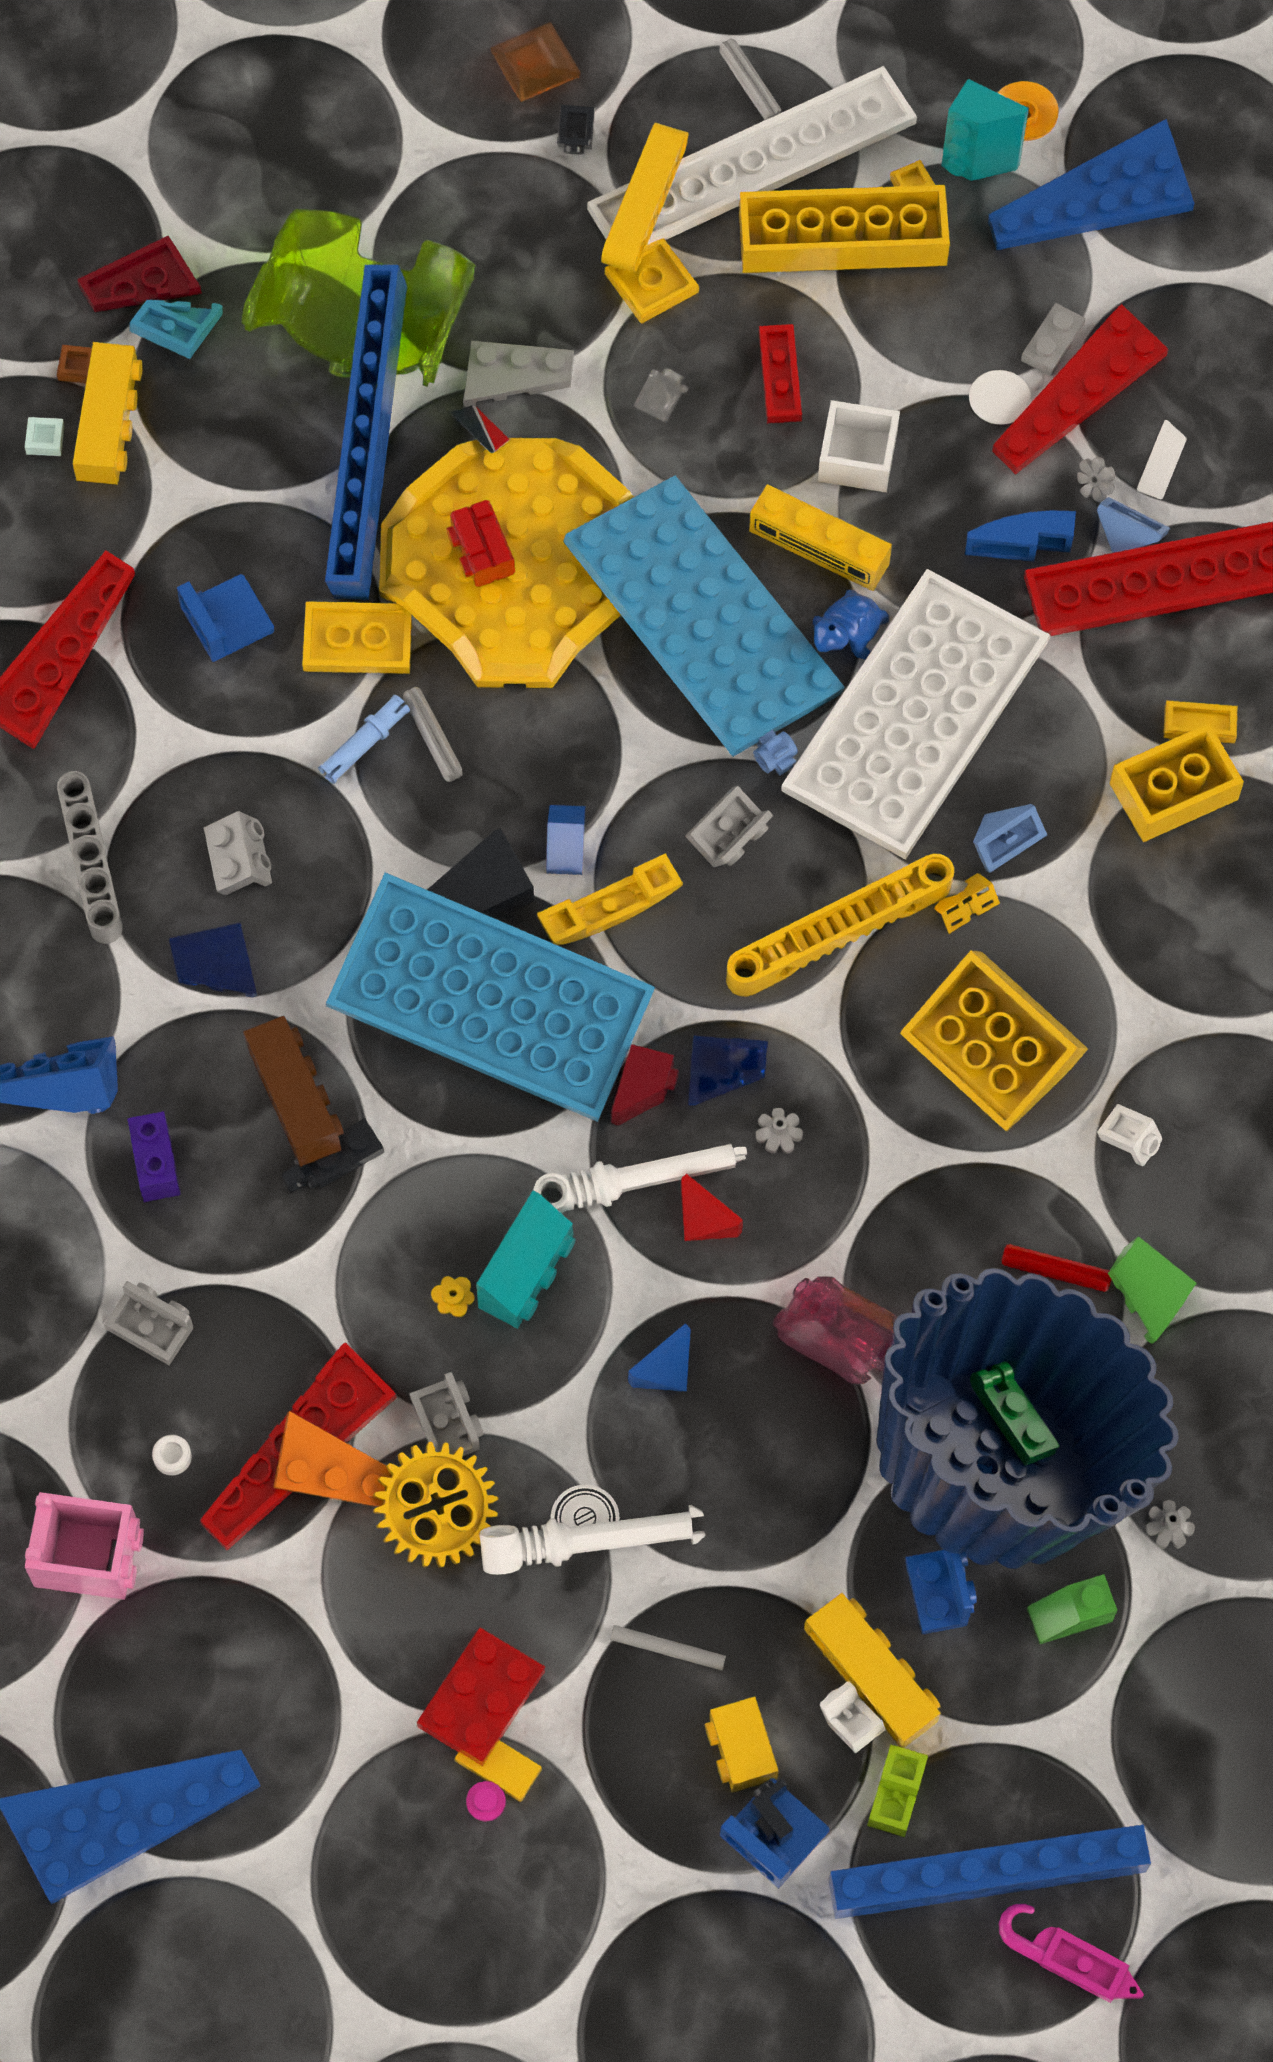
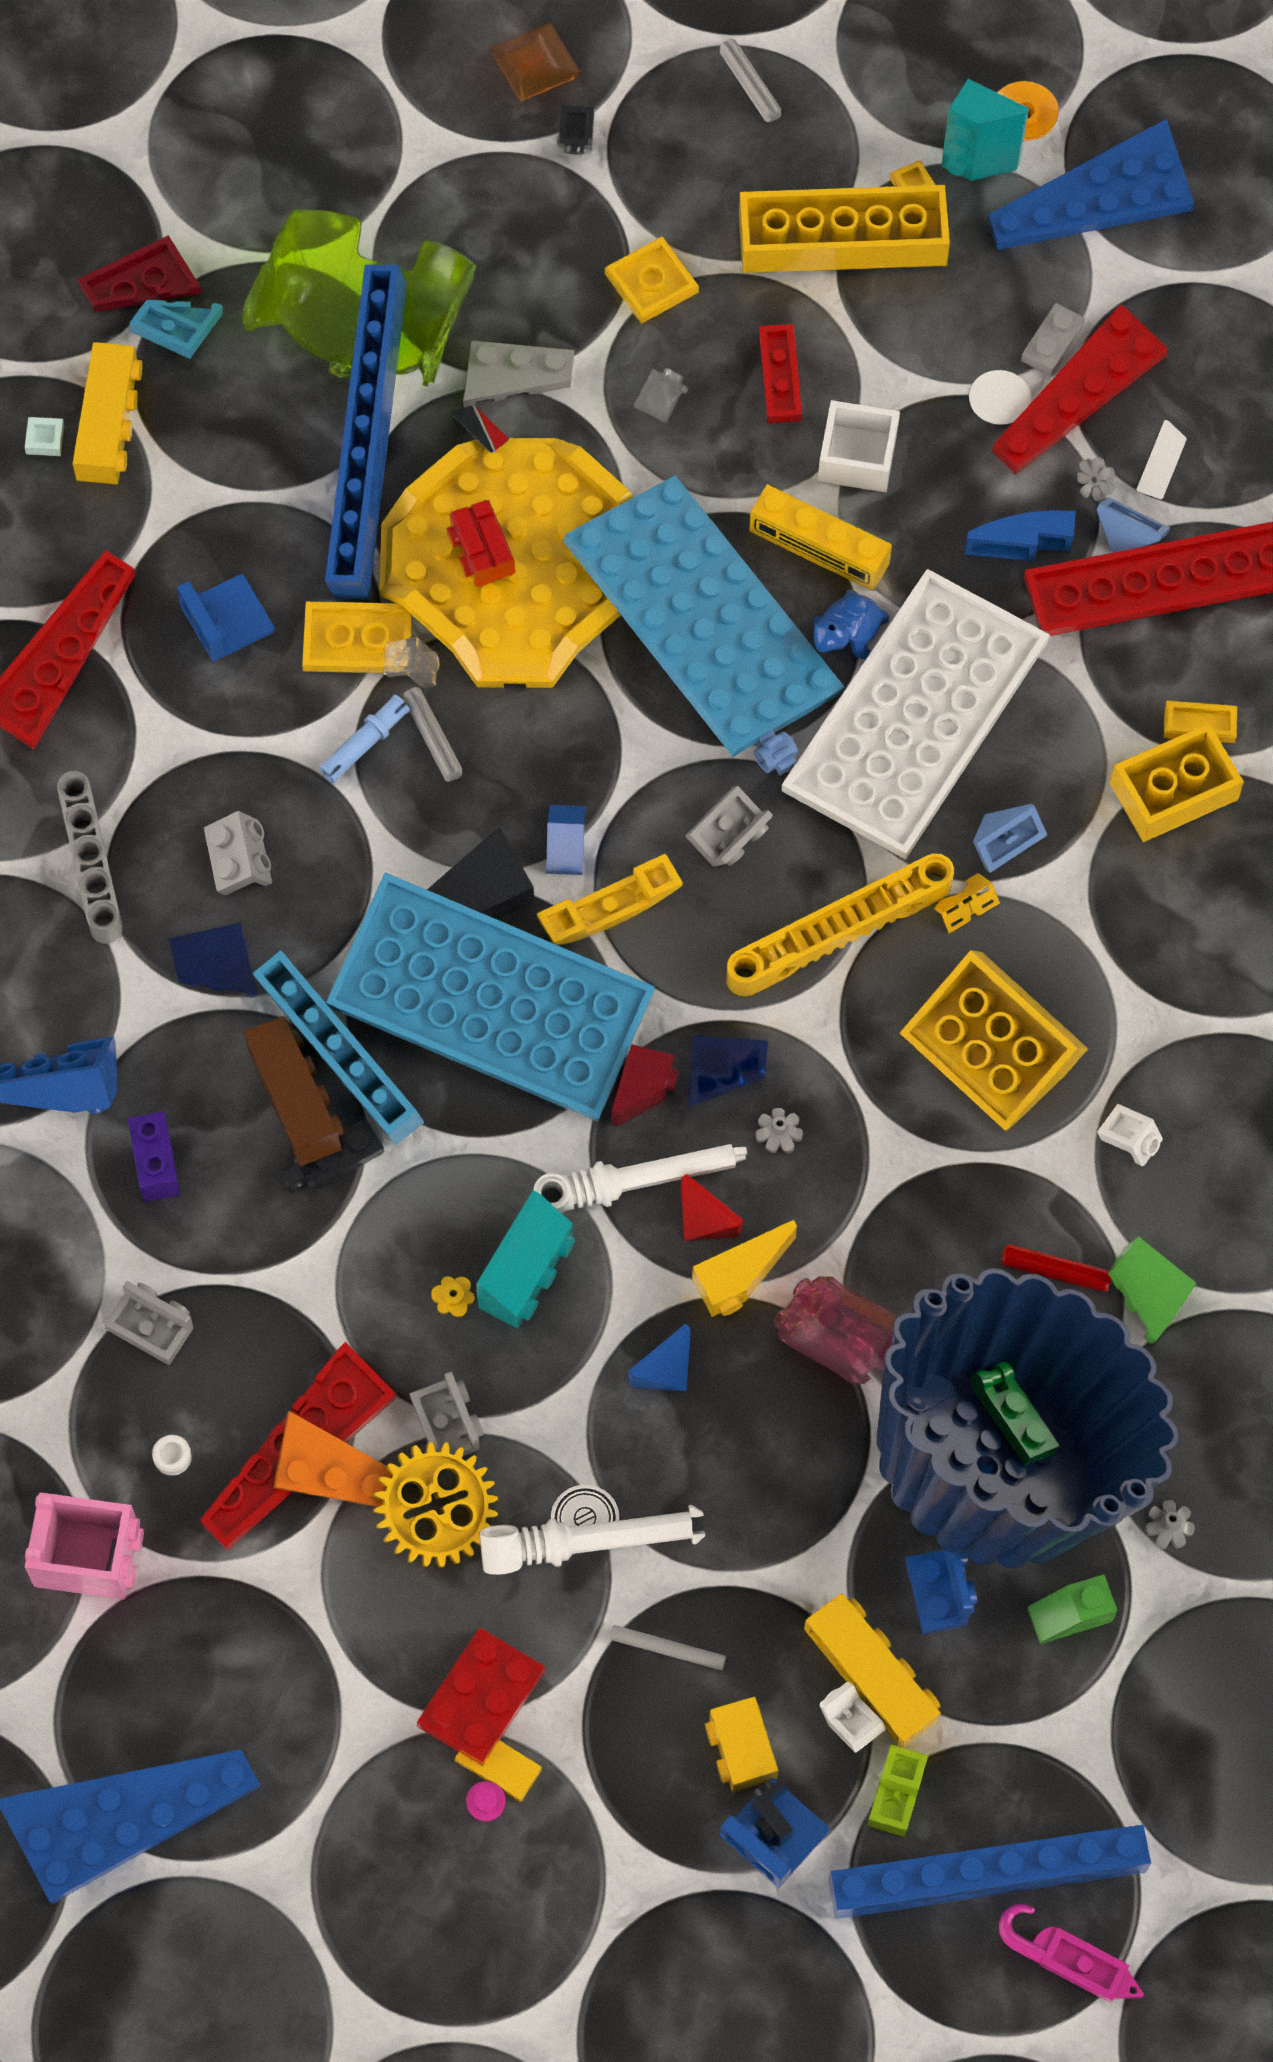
dark orange tile [56,344,92,384] -> none
white plate [587,66,917,245] -> none
yellow beam [601,123,689,273] -> none
none -> dark azure brick [252,950,425,1146]
none -> clear bracket [384,637,440,689]
none -> yellow slope [692,1220,797,1317]

